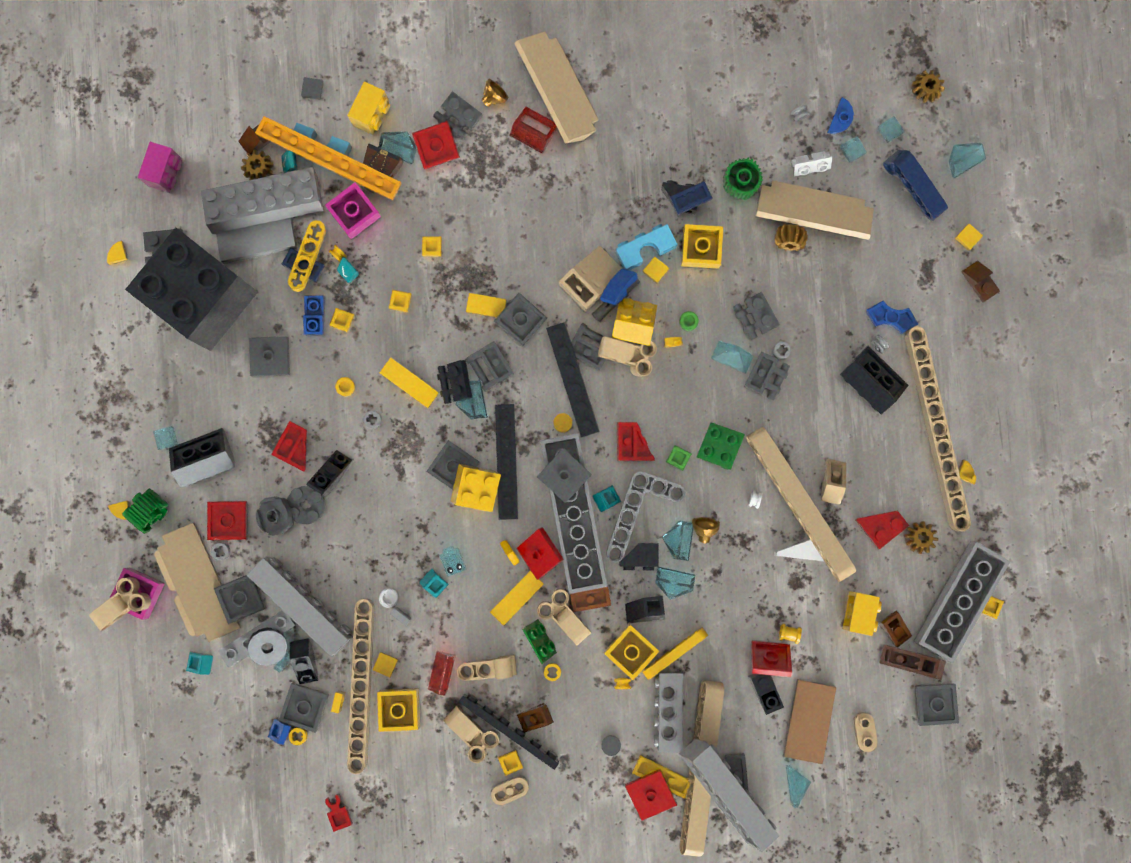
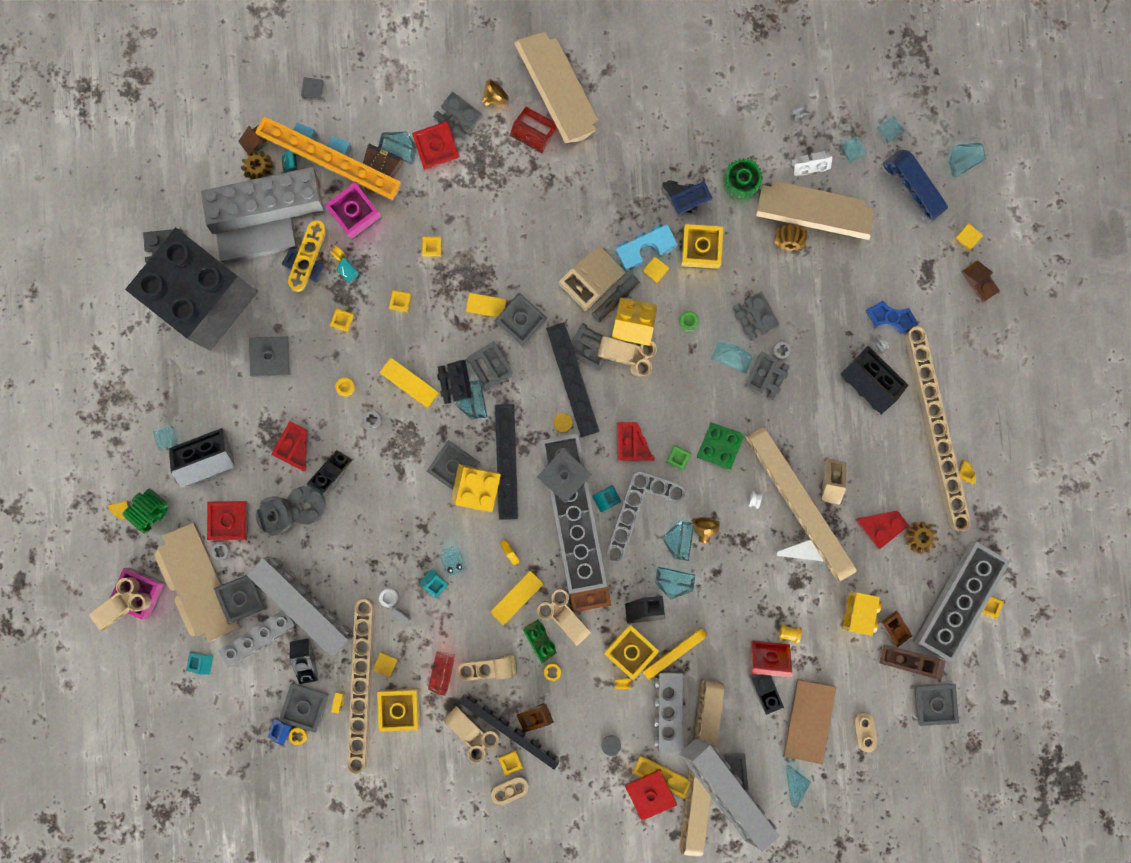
yellow tile [107,241,128,265] -> none
dark pink brick [138,141,182,193] -> none
tile [247,627,287,666] -> none
clear light blue tile [274,651,290,673] -> none
blue slope [303,295,324,335] -> none
red plate [325,794,353,832] -> none
yellow brick [347,81,390,135] -> none
red plate [516,527,564,580] -> none
blue slope [600,269,638,305] -> none
black slope [619,543,659,571] -> none
yellow tile [663,337,683,348] -> none
blue plate [827,97,854,134] -> none
pearl gold gear [912,70,945,103] -> none

